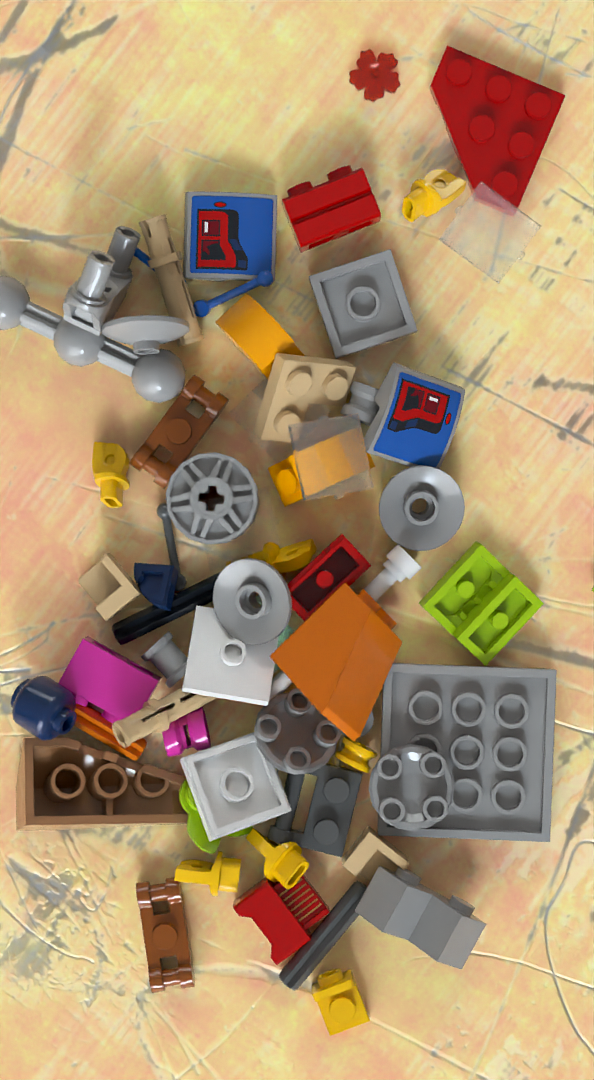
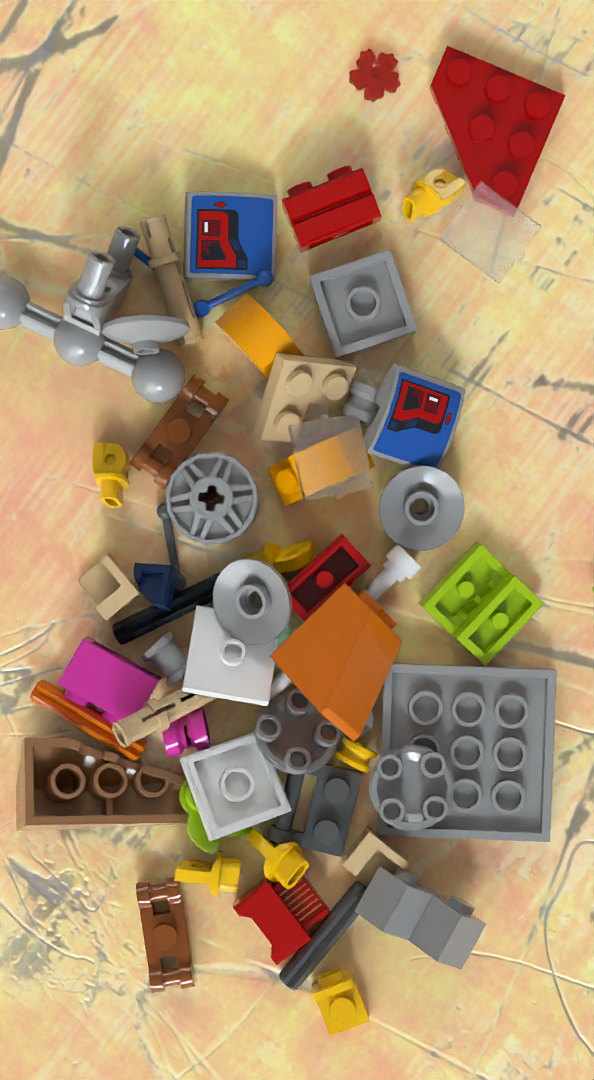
dark blue head [11,676,77,740] -> none

